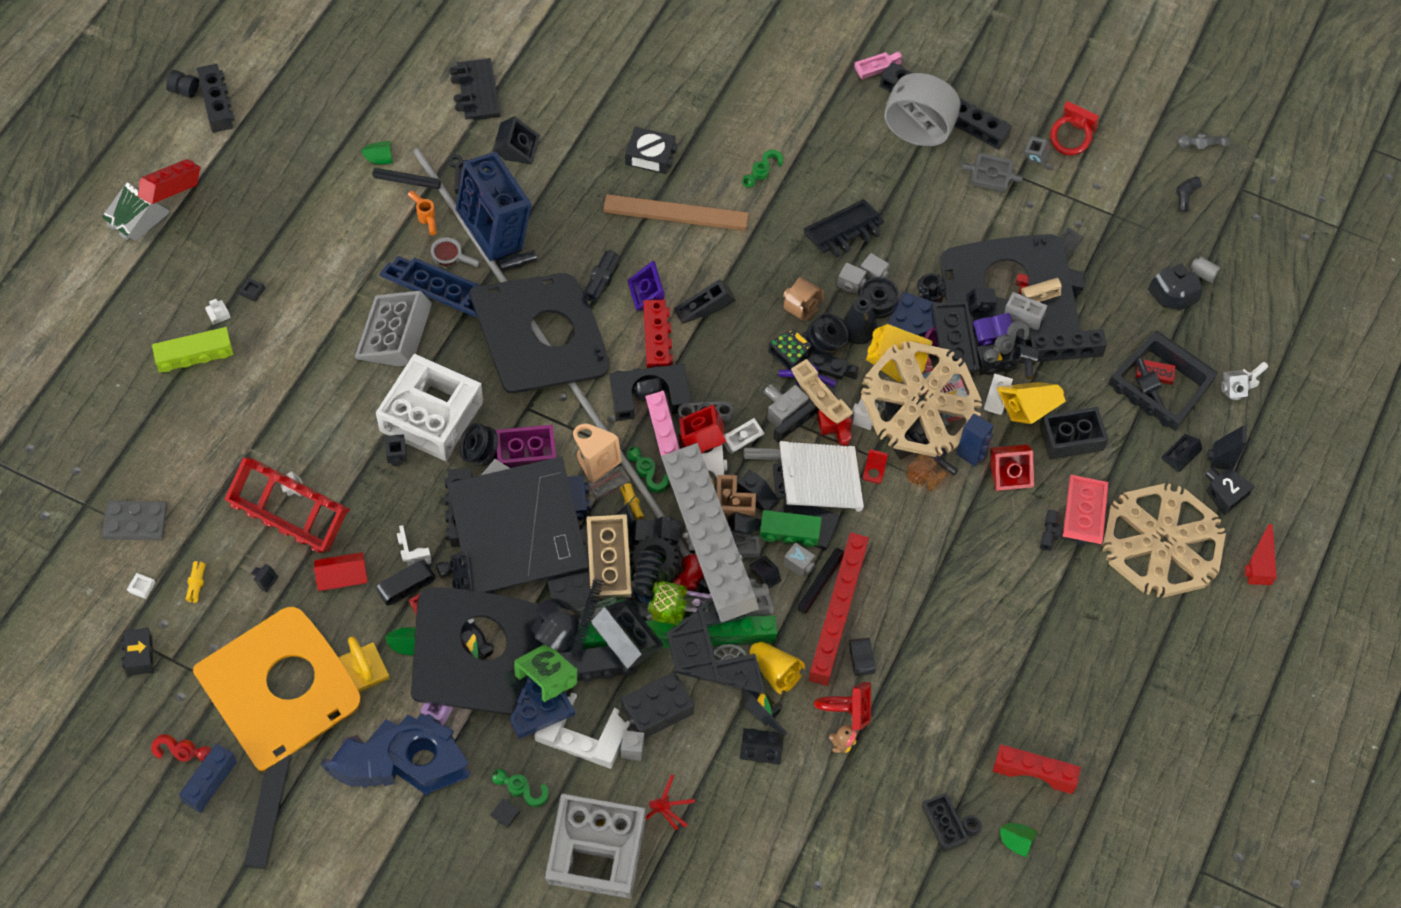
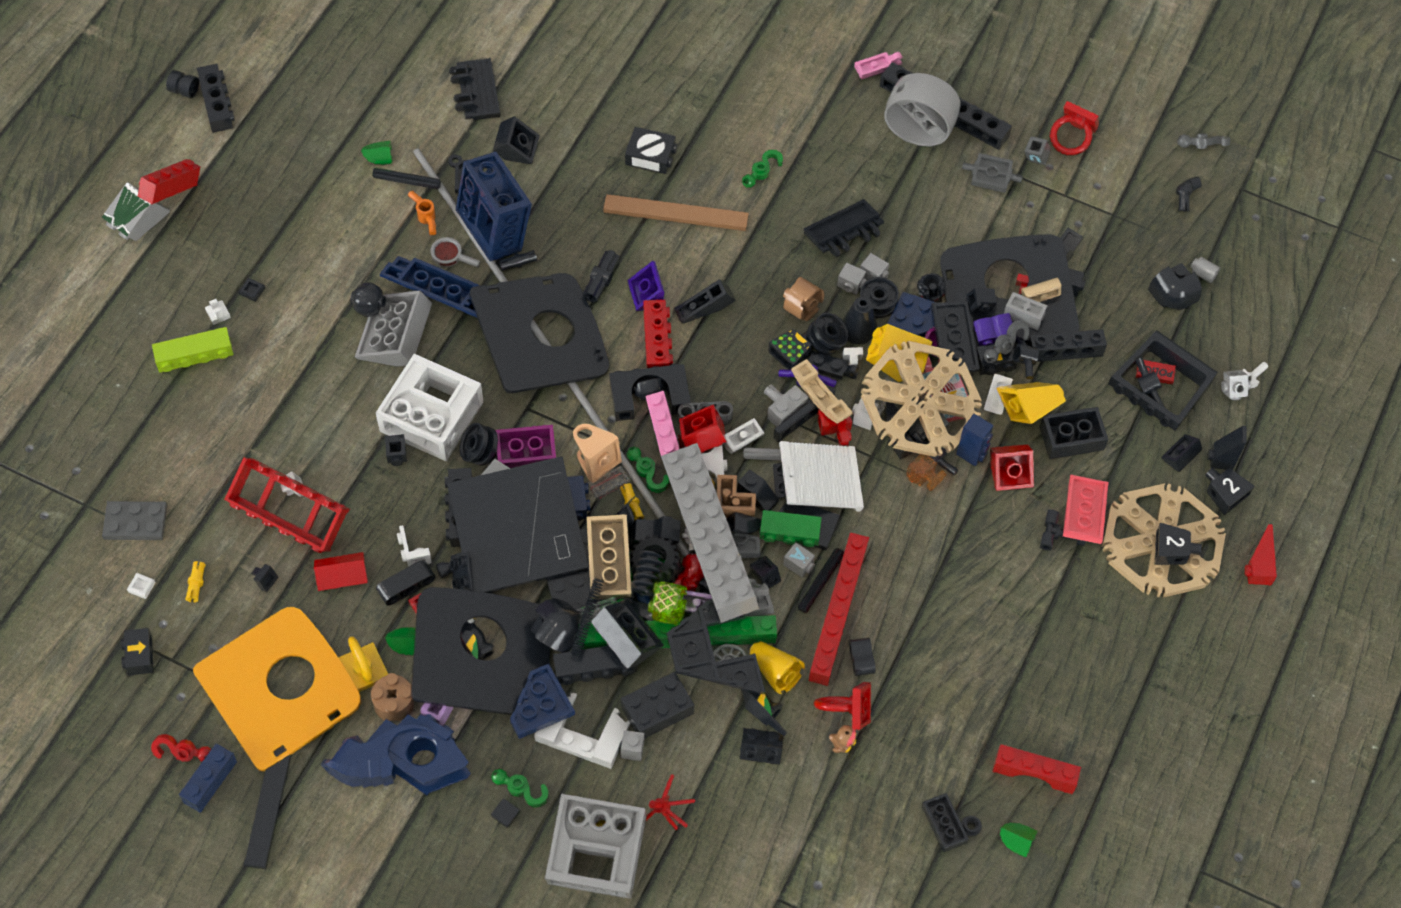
bright green panel [514,644,577,702] -> none
red bracket [863,449,888,484] -> none
none -> black plant [350,282,386,317]
none -> medium nougat brick [371,673,414,721]
none -> white tile [842,347,863,366]
none -> black torso [1154,523,1202,565]

